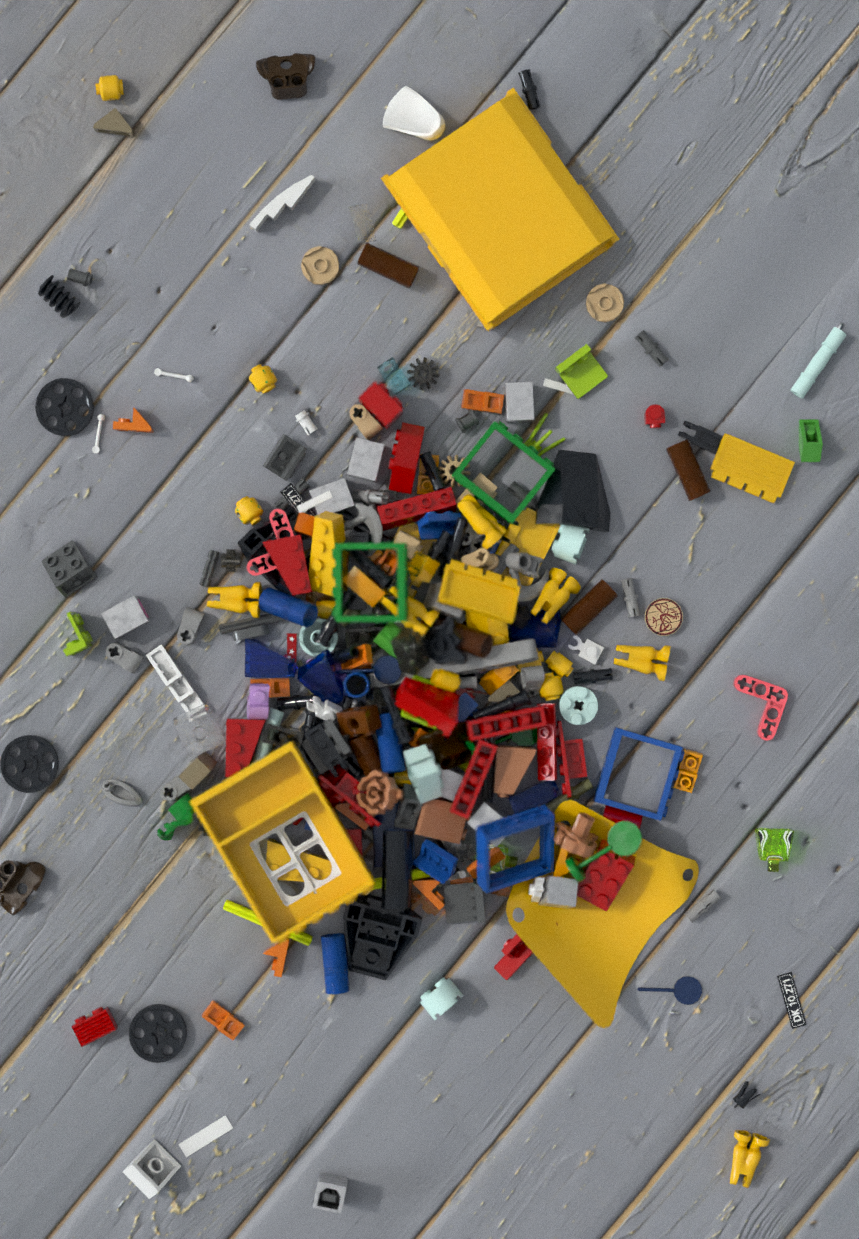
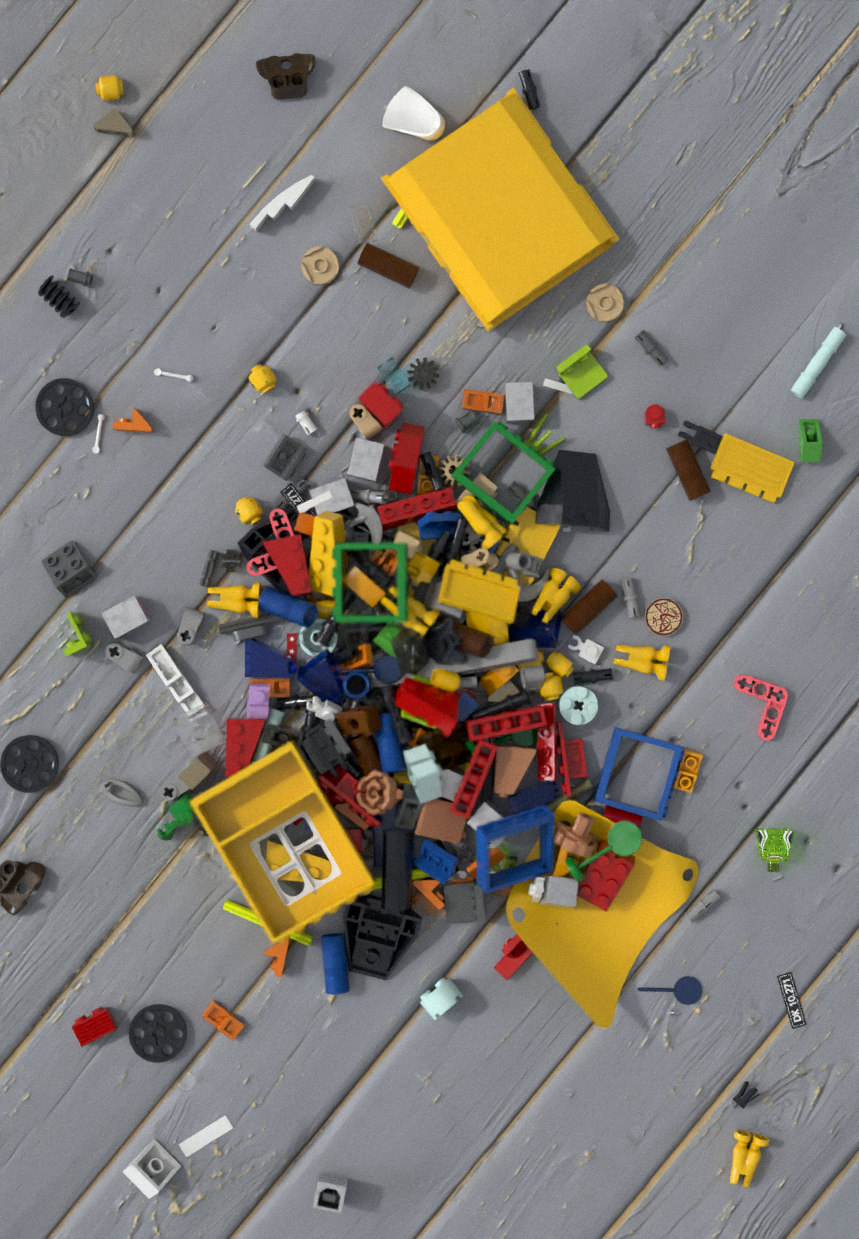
light aqua brick [551,525,590,565] -> none

